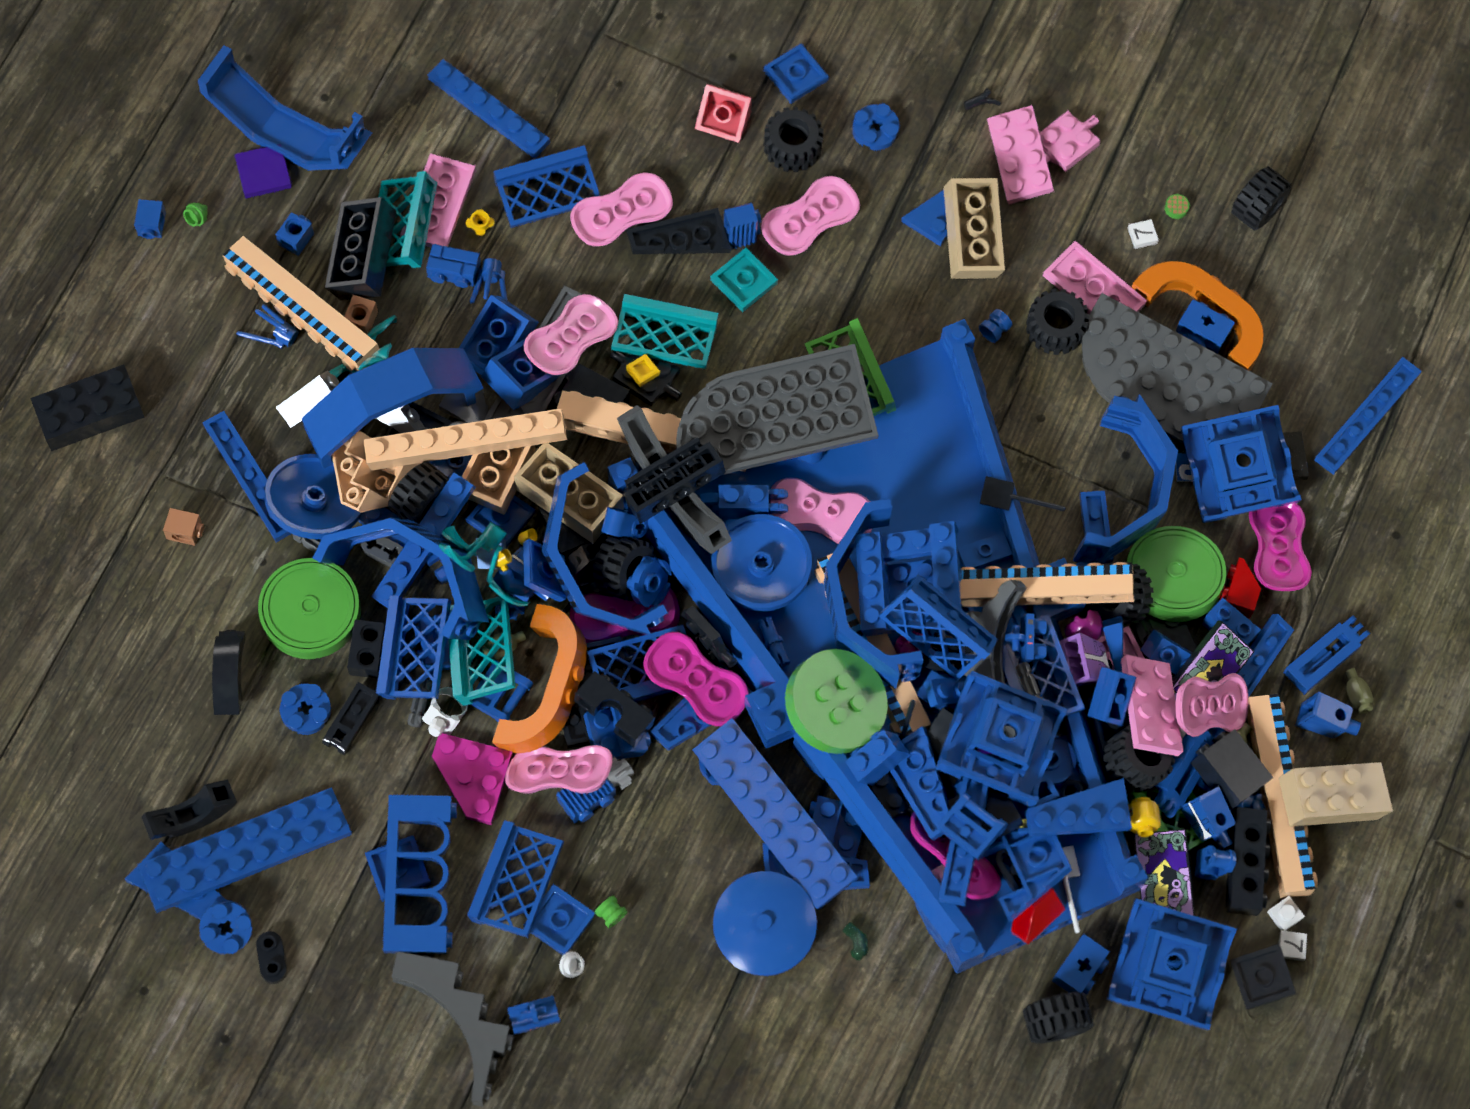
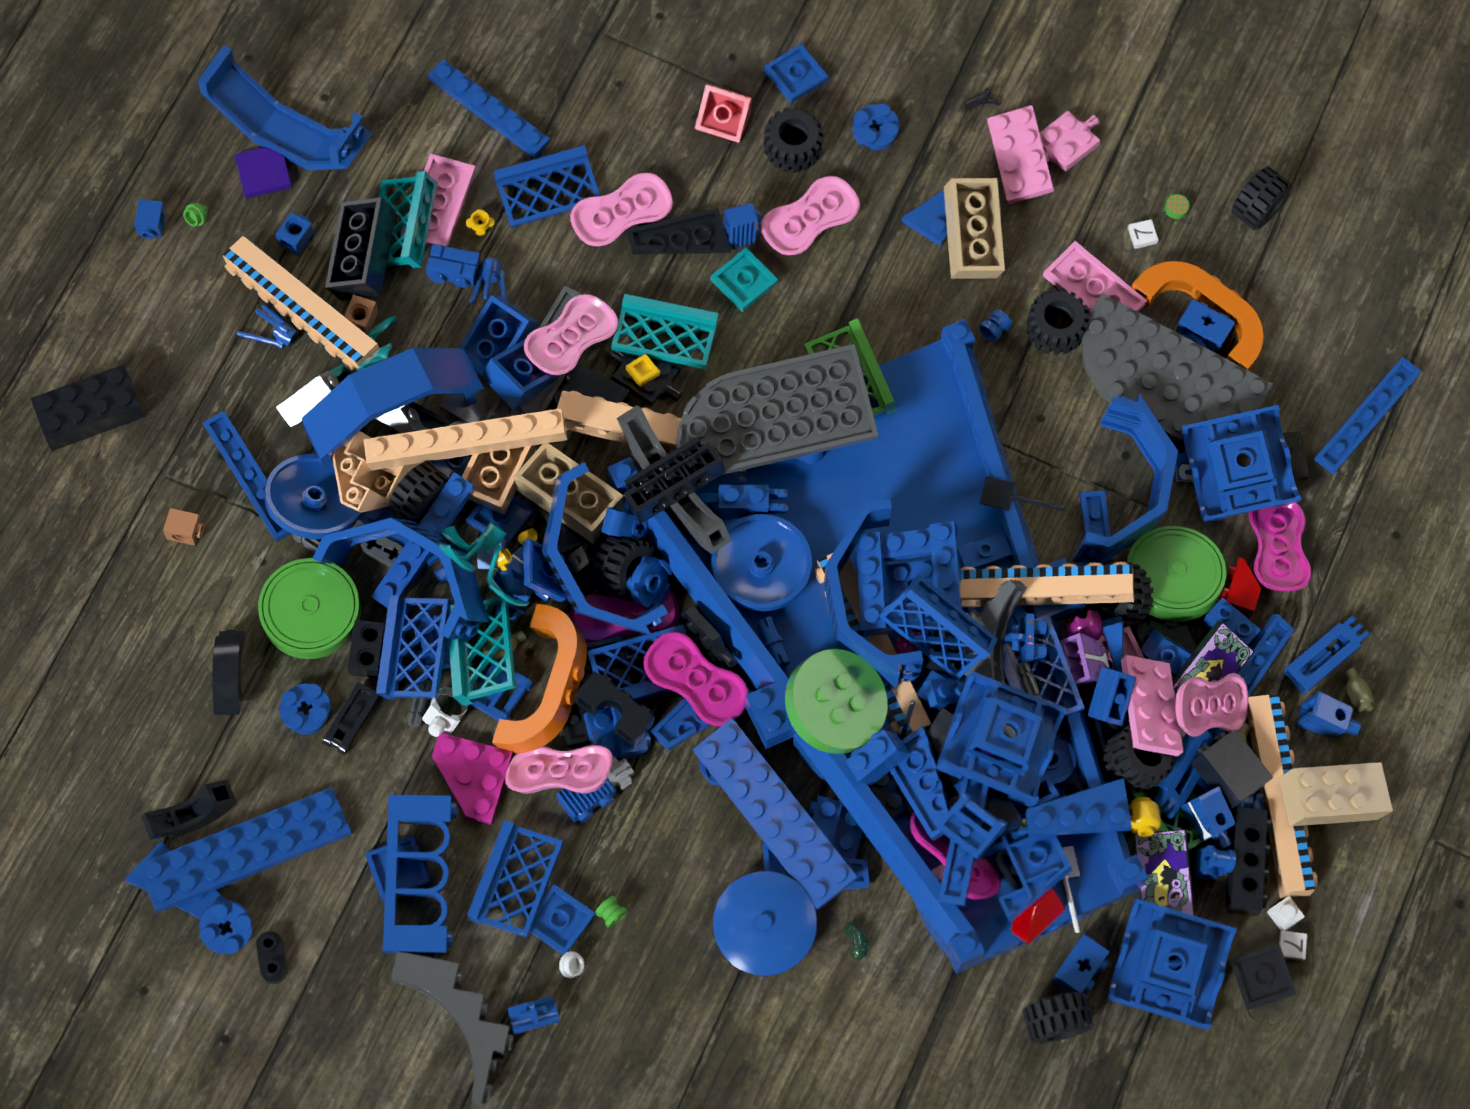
bright pink plate [768,478,872,544] -> none

